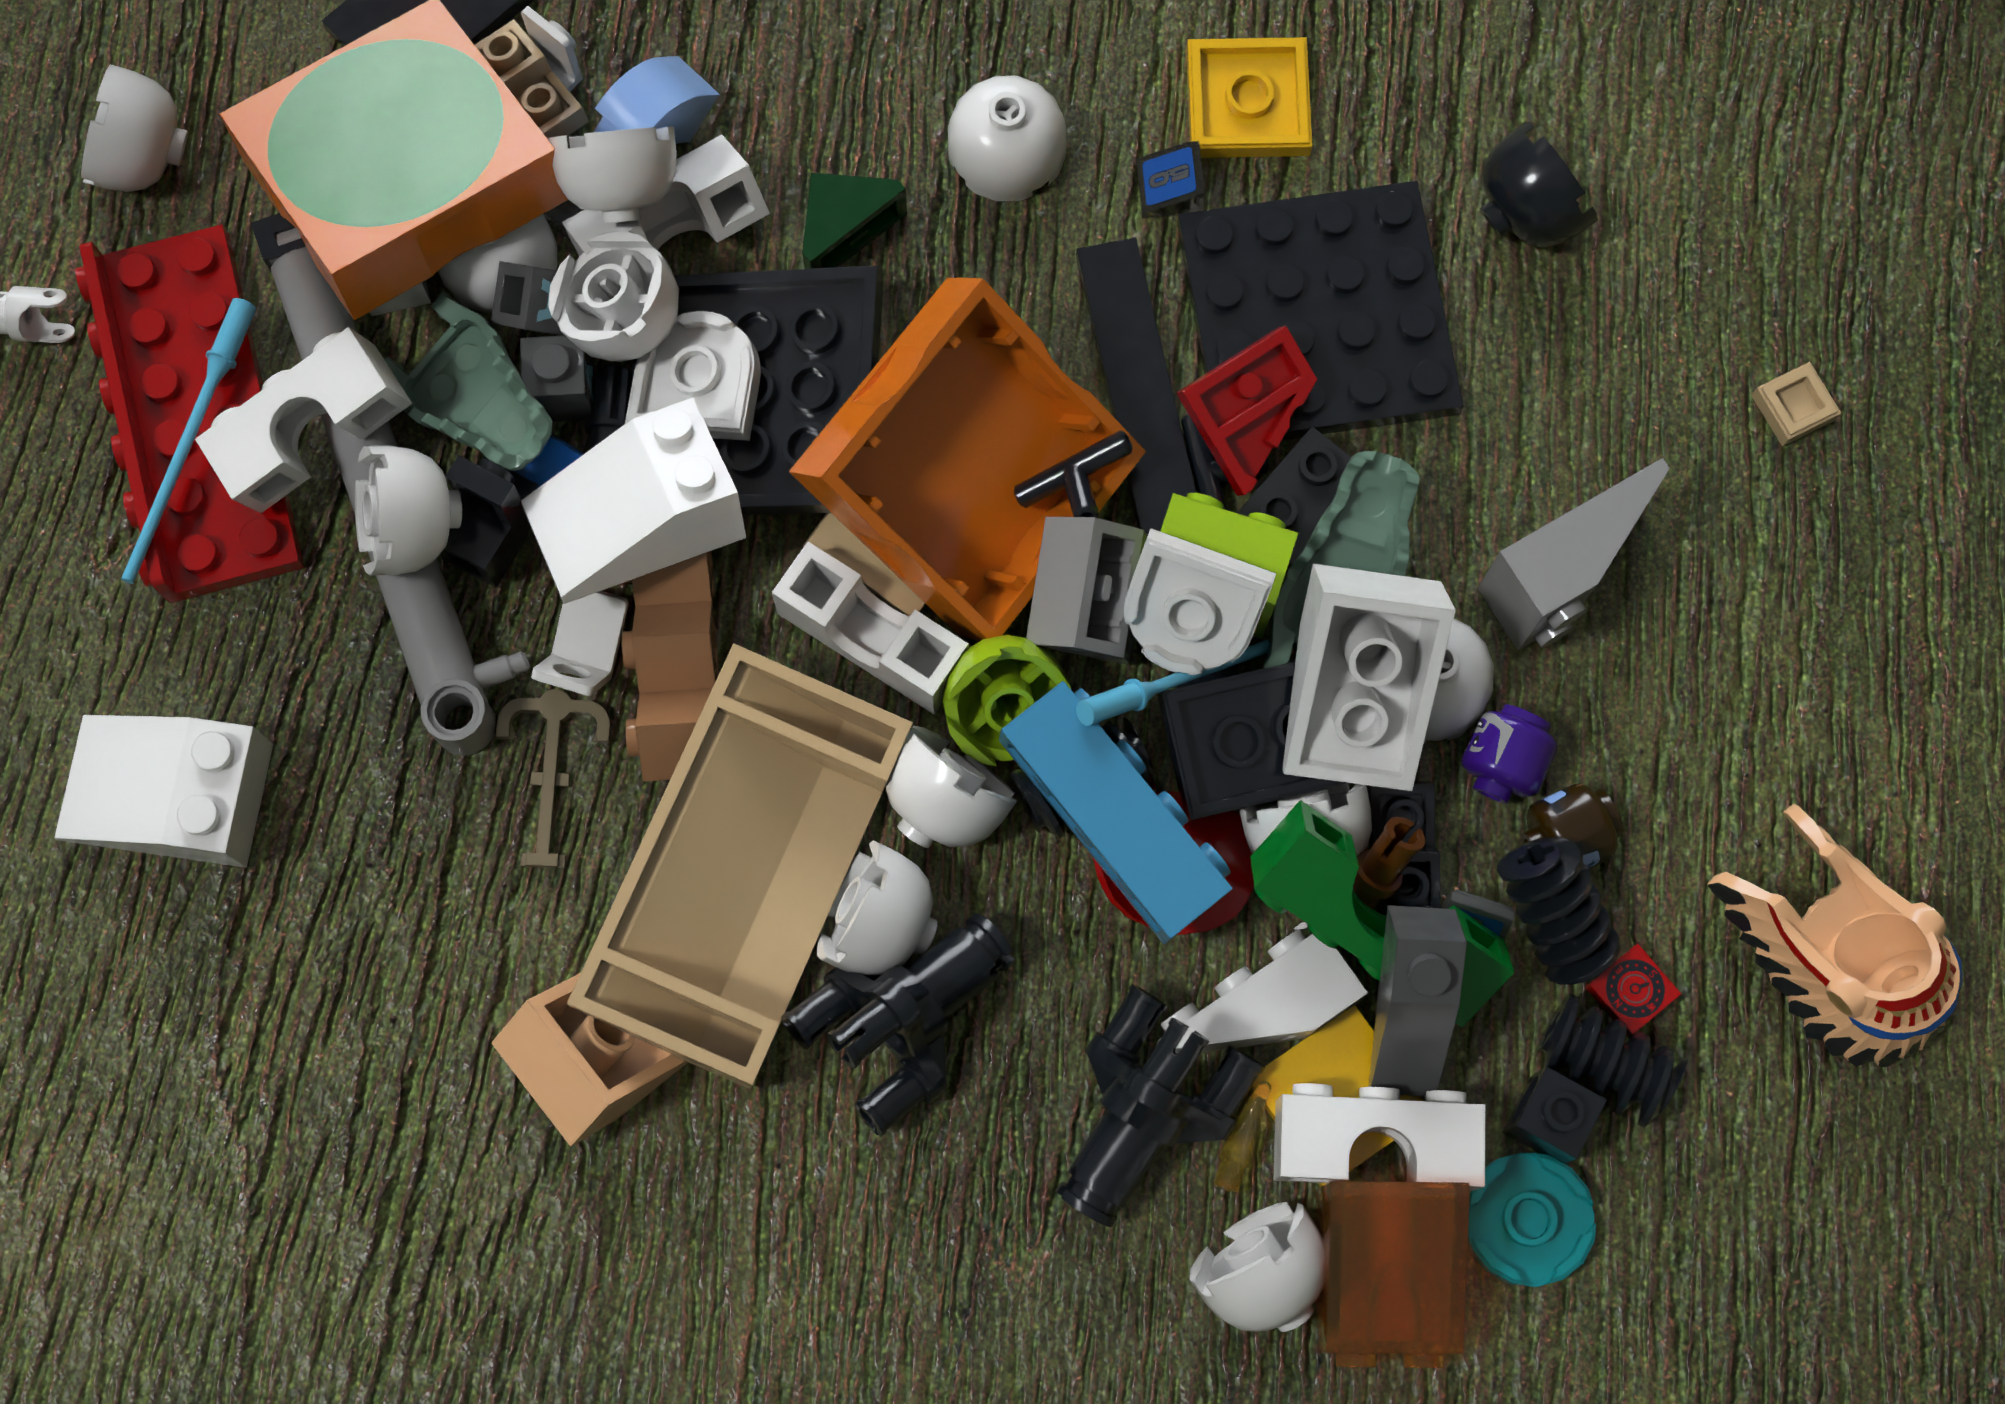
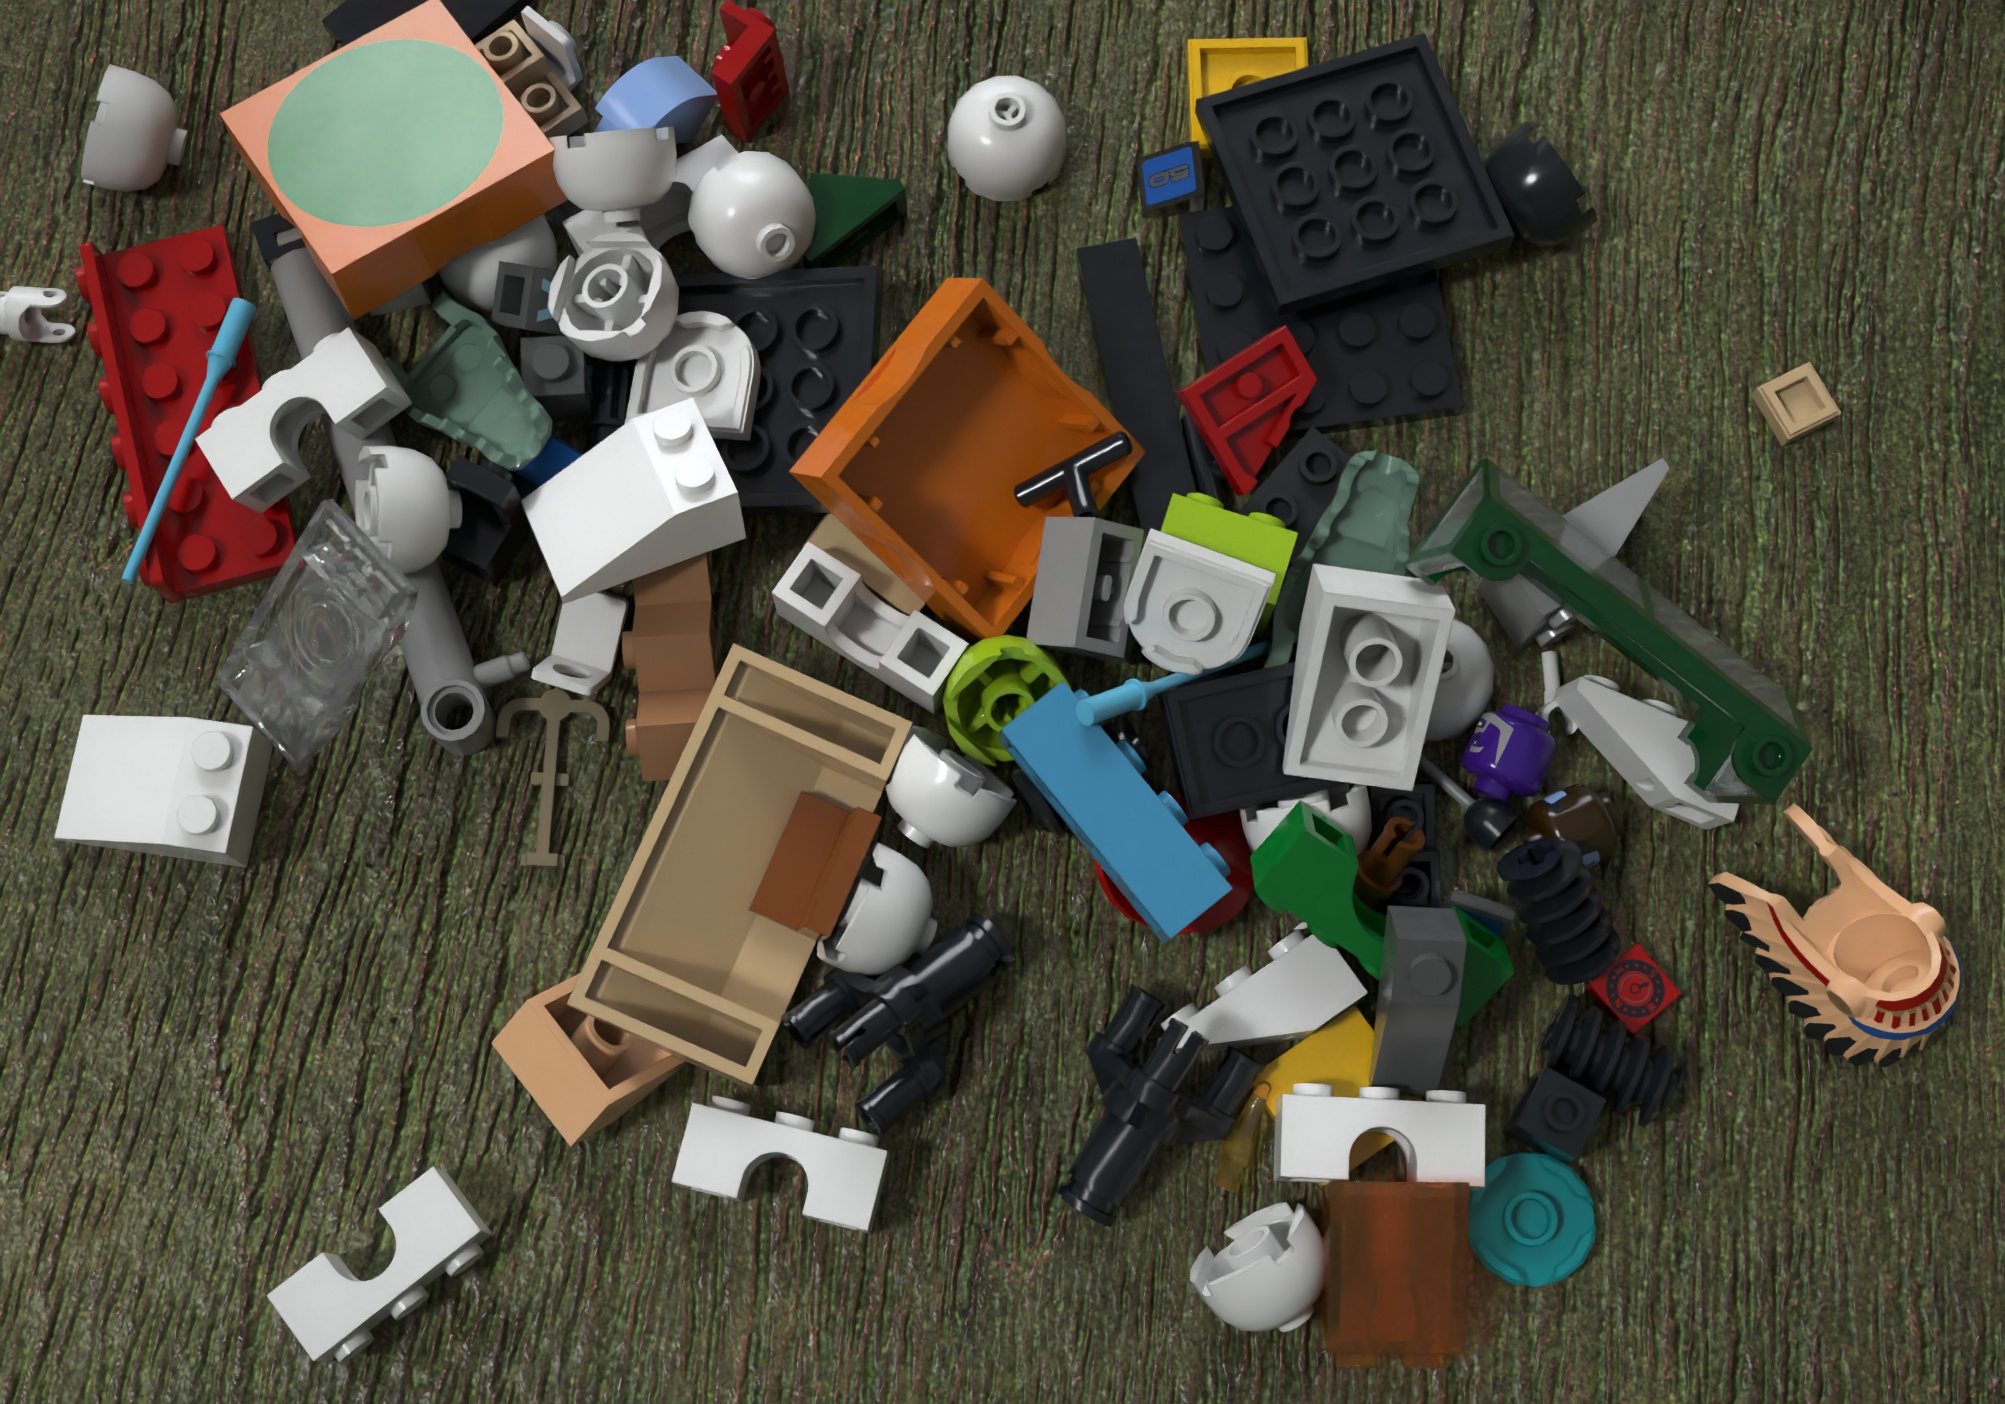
none -> clear slope [215,499,419,769]
none -> white arch [266,1167,493,1364]
none -> white arch [671,1096,890,1234]
none -> white cylinder [688,151,817,279]
none -> red bracket [711,0,789,143]
none -> dark orange panel [748,791,882,942]
none -> black plate [1195,33,1514,317]
none -> dark green windscreen [1403,458,1813,805]
none -> black hinge [1418,753,1521,853]
none -> white hand [1535,651,1578,736]
none -> white slope [1553,675,1745,830]

